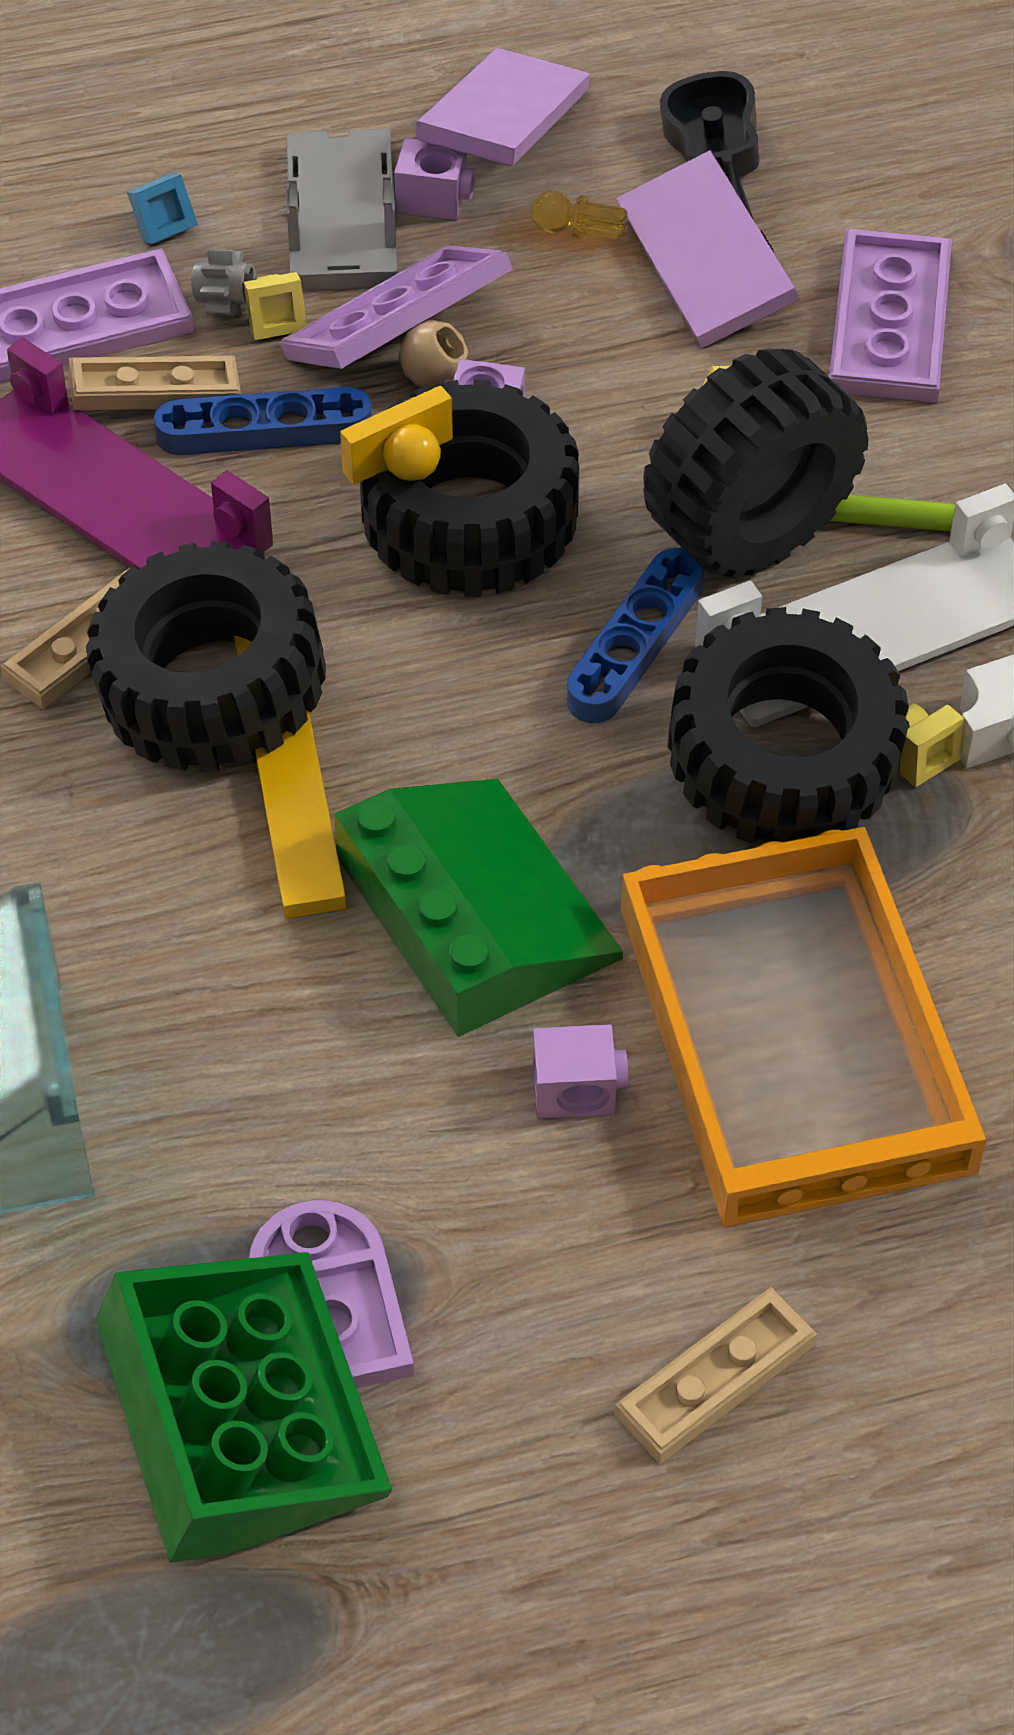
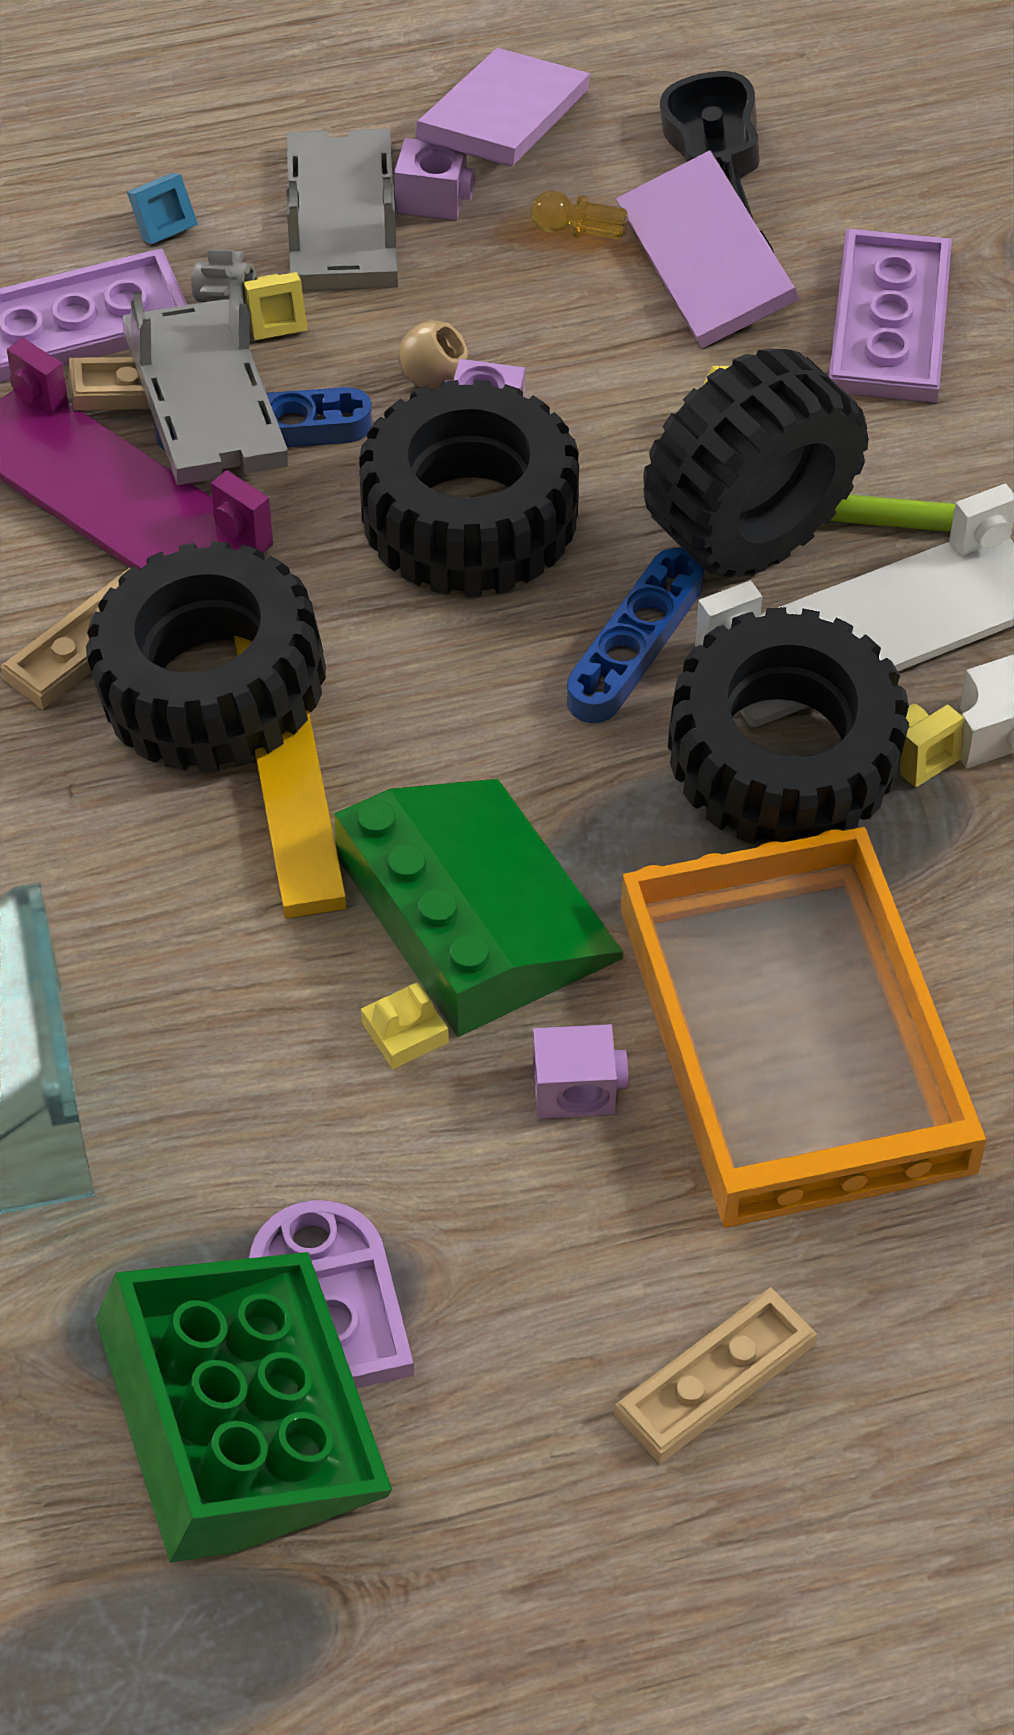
lavender tile [280,245,513,369] -> none
yellow tile [340,386,453,485] -> none
none -> light grey piece [123,277,288,485]
none -> light yellow tile [361,982,449,1070]

